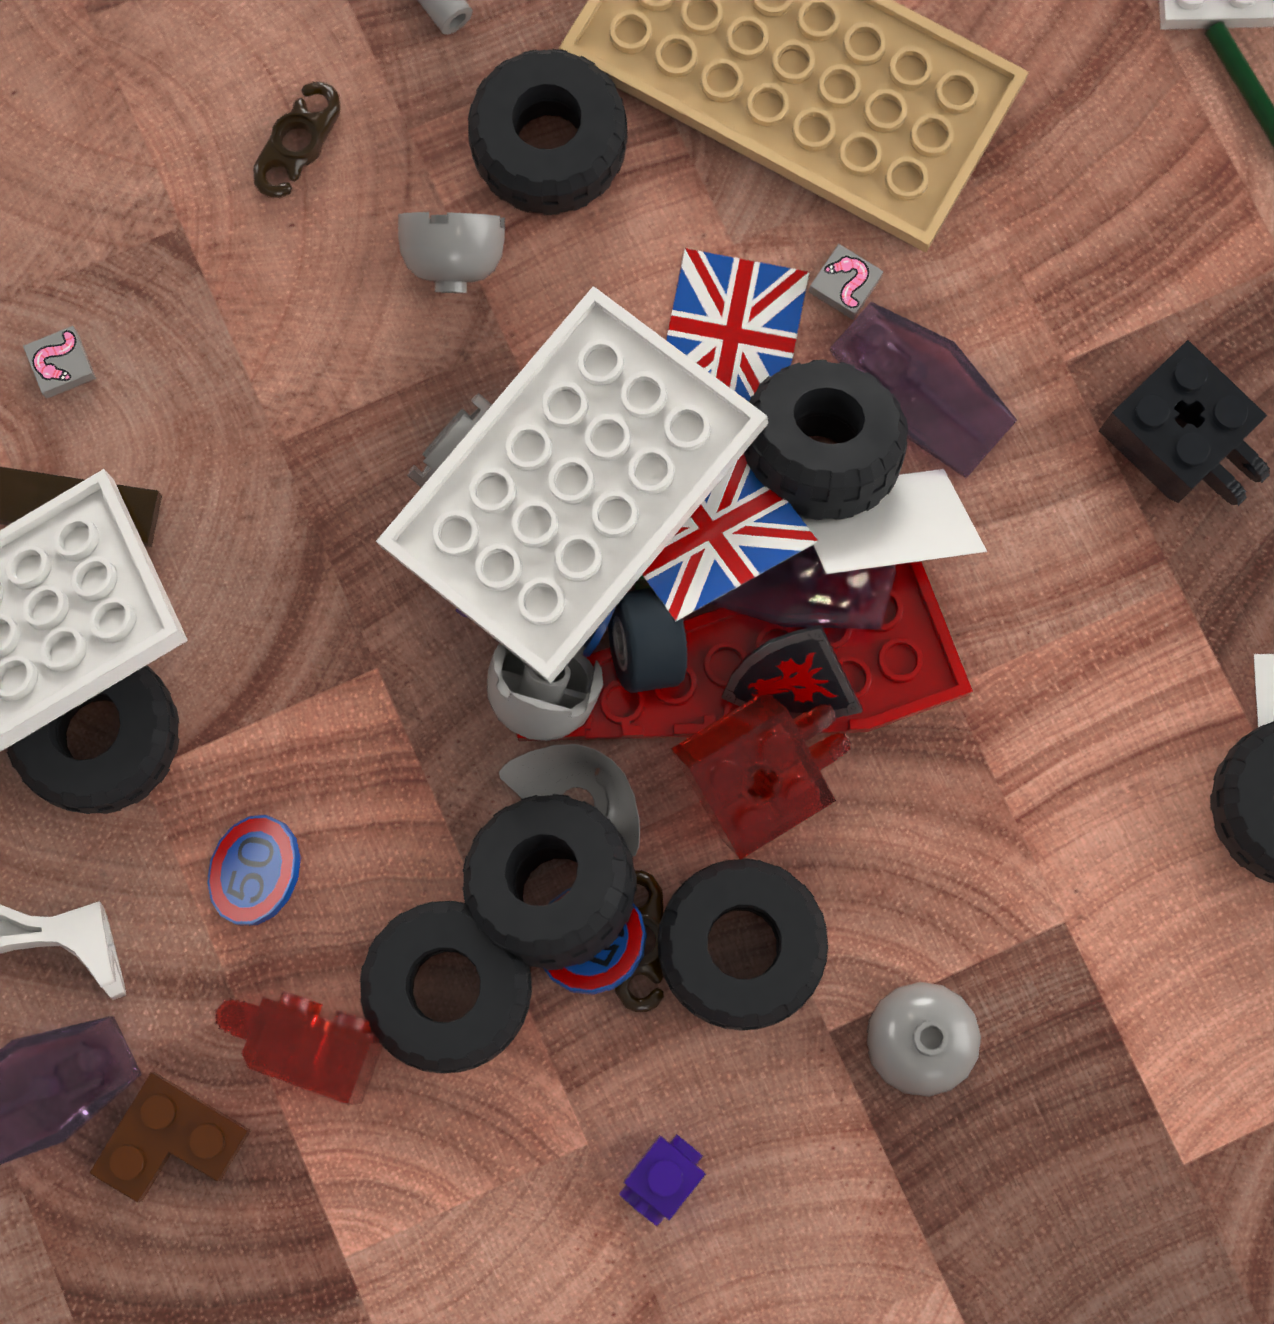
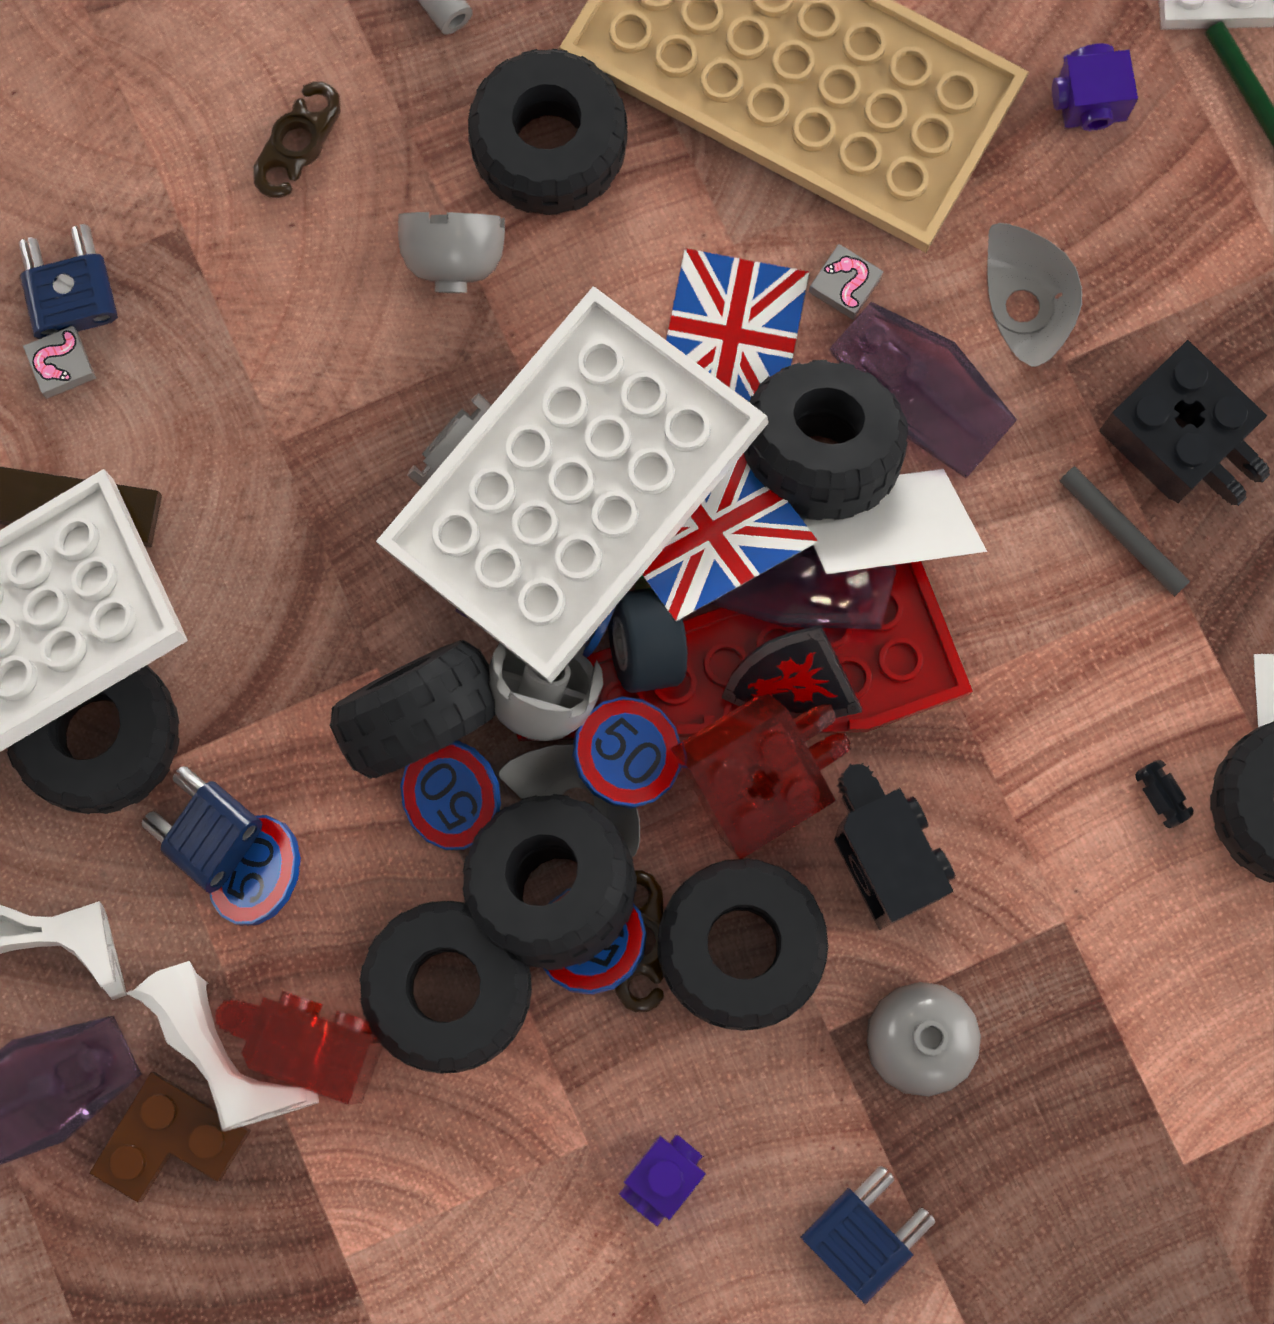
none -> dark blue piece [19,224,118,339]
none -> white animal [126,961,319,1131]
none -> dark blue piece [142,766,262,893]
none -> black tyre [329,640,496,779]
none -> piece [400,741,501,850]
none -> piece [573,697,682,808]
none -> dark blue piece [800,1166,935,1305]
none -> black hinge [834,763,955,930]
none -> light grey piece [987,223,1082,367]
none -> dark purple brick [1052,43,1138,131]
none -> dark grey bar [1059,466,1190,597]
none -> black piece [1135,760,1194,828]

